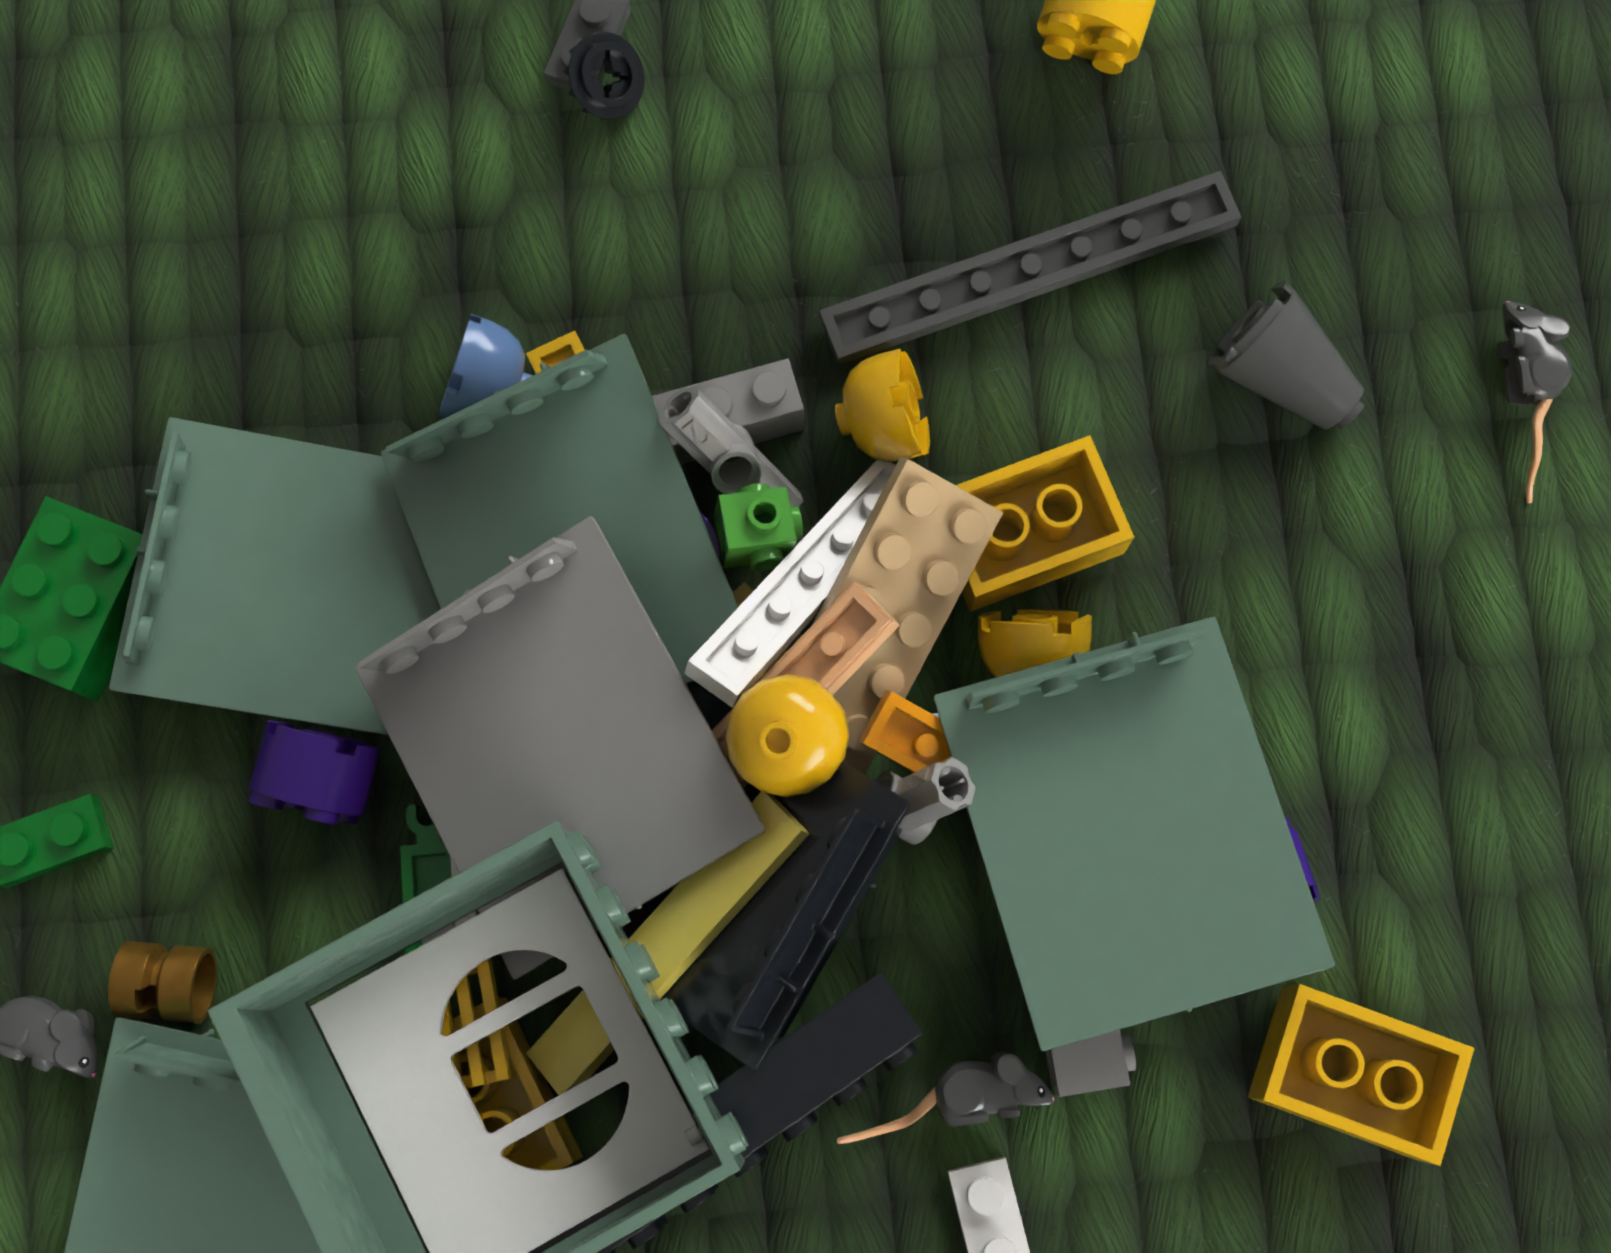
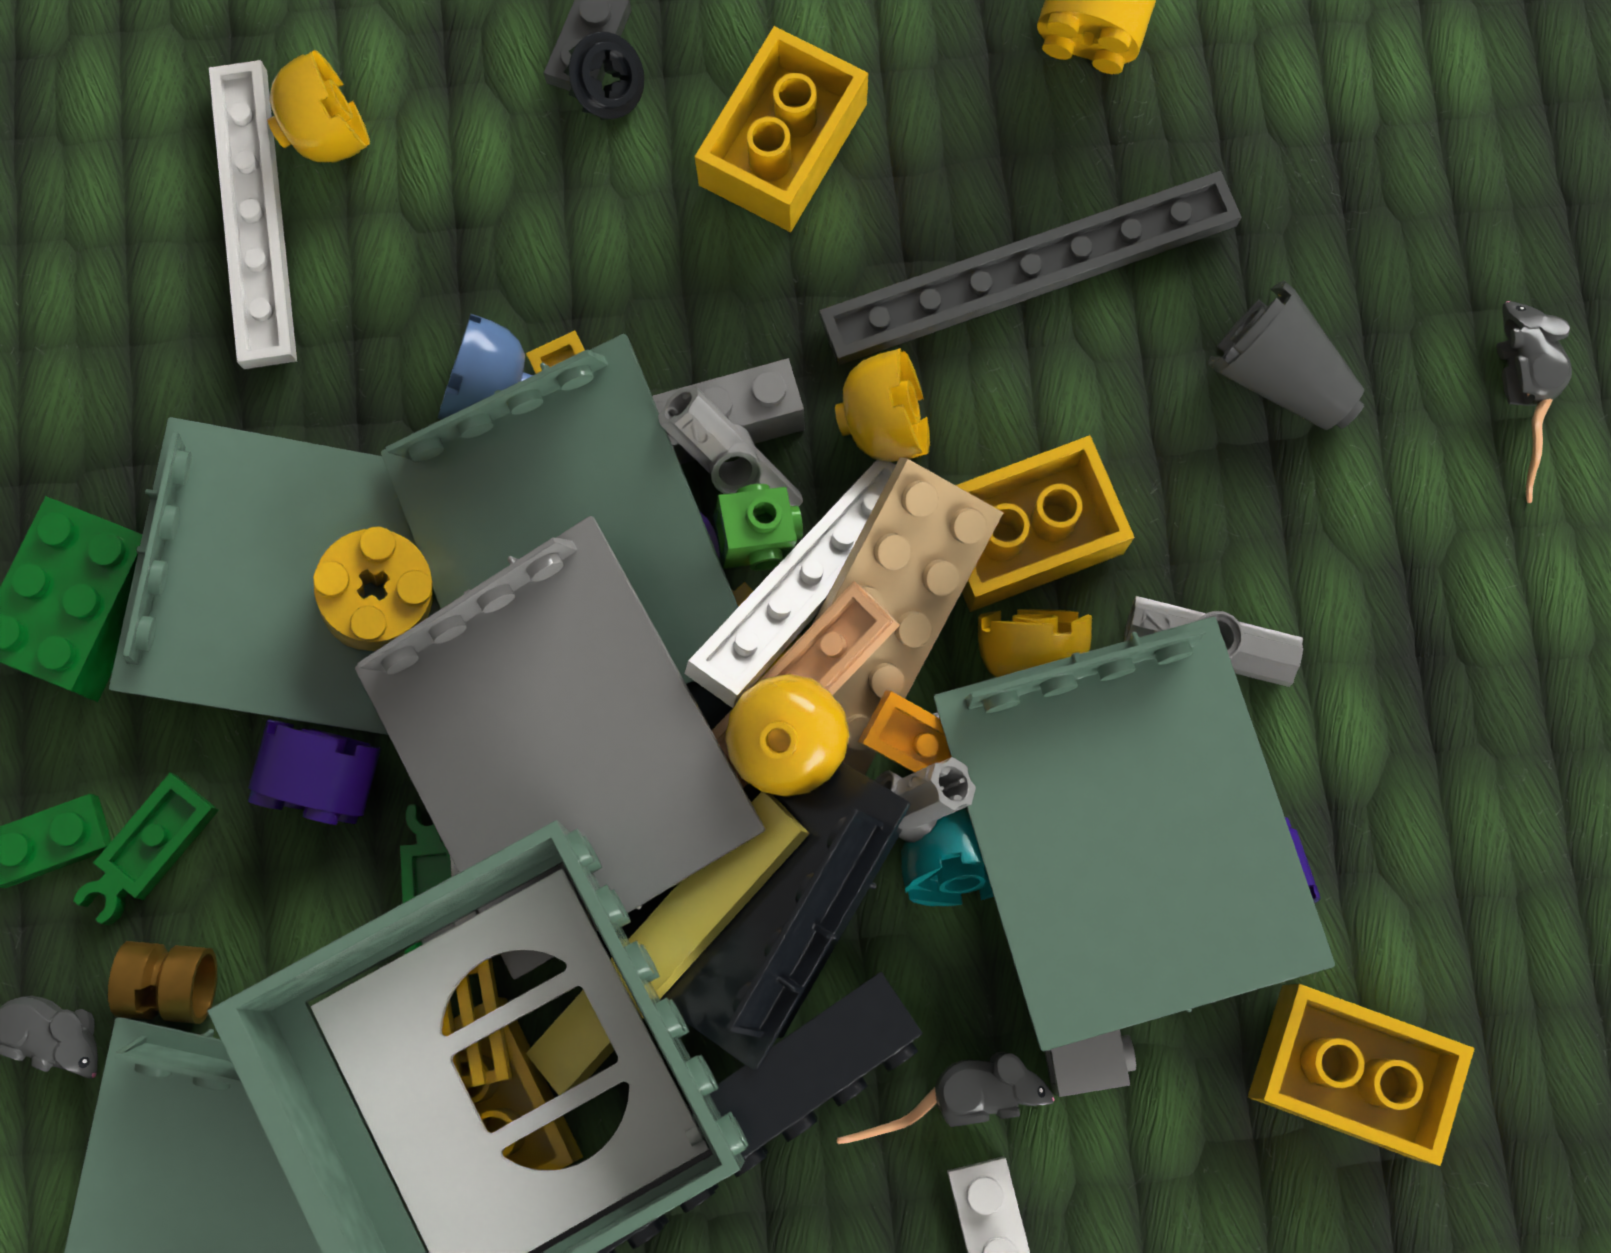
none -> green plate [73,773,219,925]
none -> white plate [209,60,297,369]
none -> yellow cylinder [267,50,370,162]
none -> yellow brick [313,526,432,651]
none -> yellow brick [694,26,868,232]
none -> teal cylinder [901,807,994,906]
none -> light grey piece [1124,596,1304,687]

